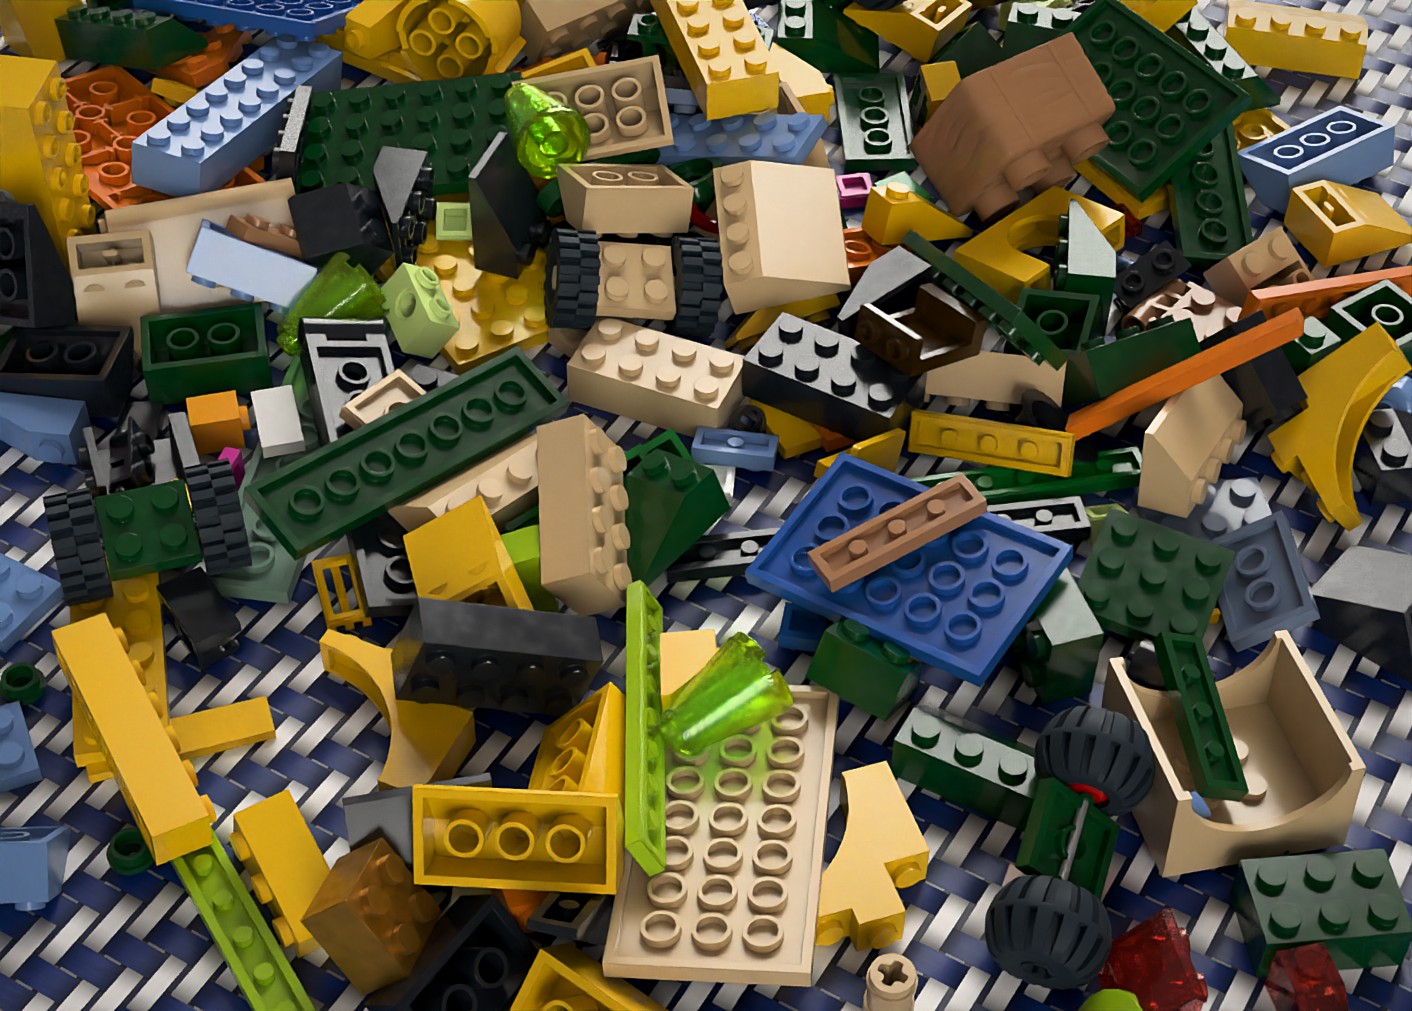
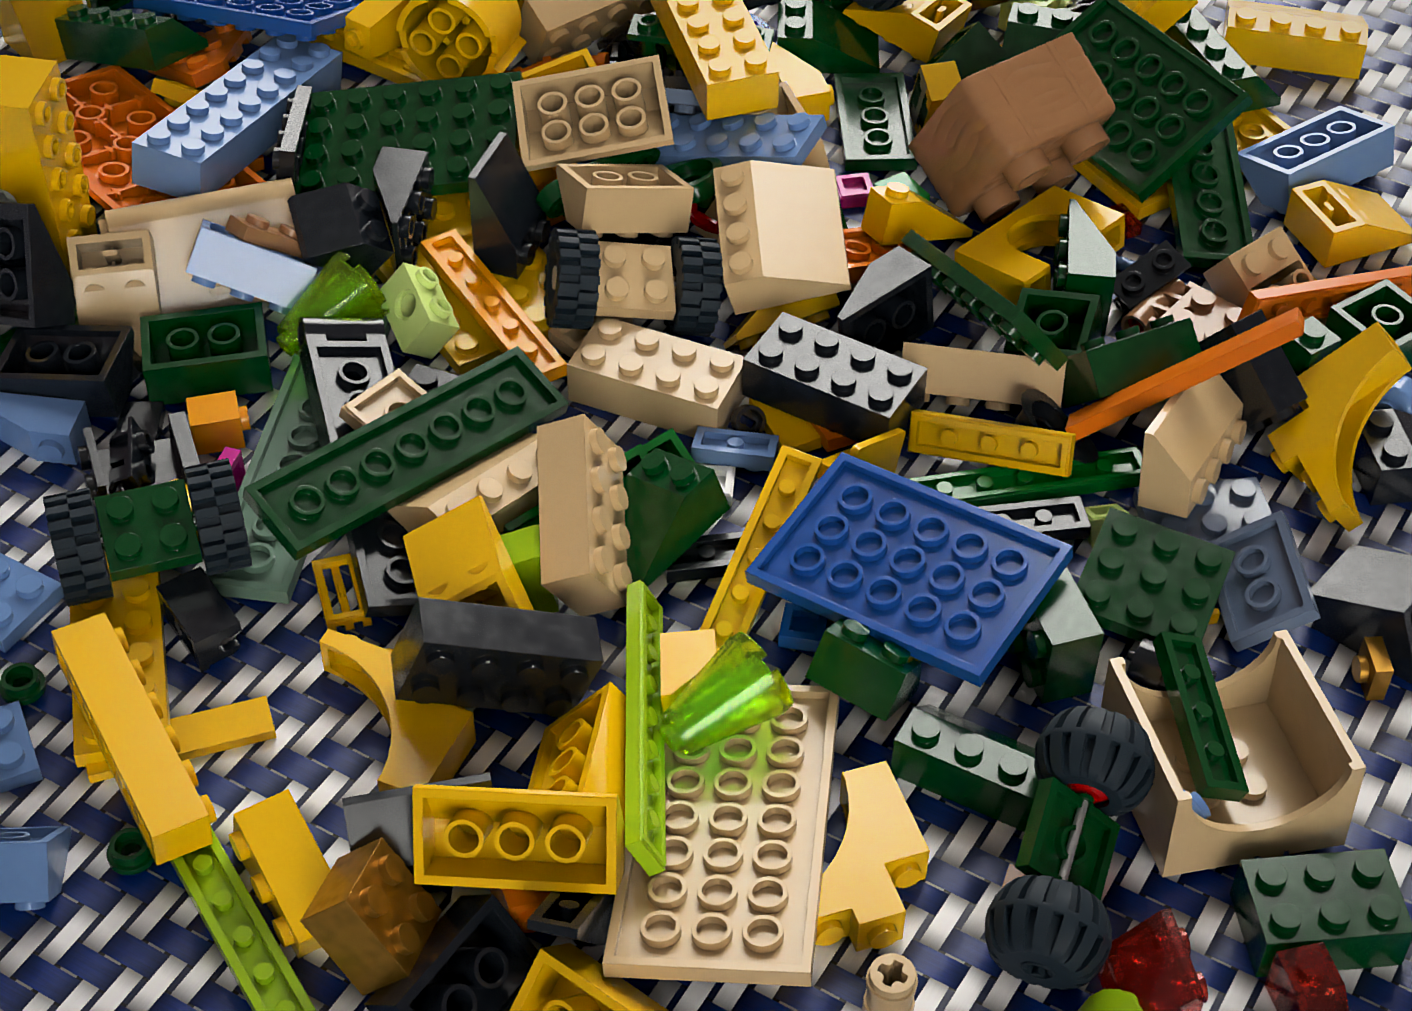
white tile [250,385,306,458] -> none
yellowish green slope [436,202,473,241] -> none
clear neon green cone [503,82,591,179] -> none
medium nougat plate [807,473,988,593] -> none
dark brown panel [854,283,988,377] -> none
none -> light orange plate [420,229,567,382]
none -> yellow plate [700,445,822,681]
none -> pearl gold plate [1352,636,1394,701]

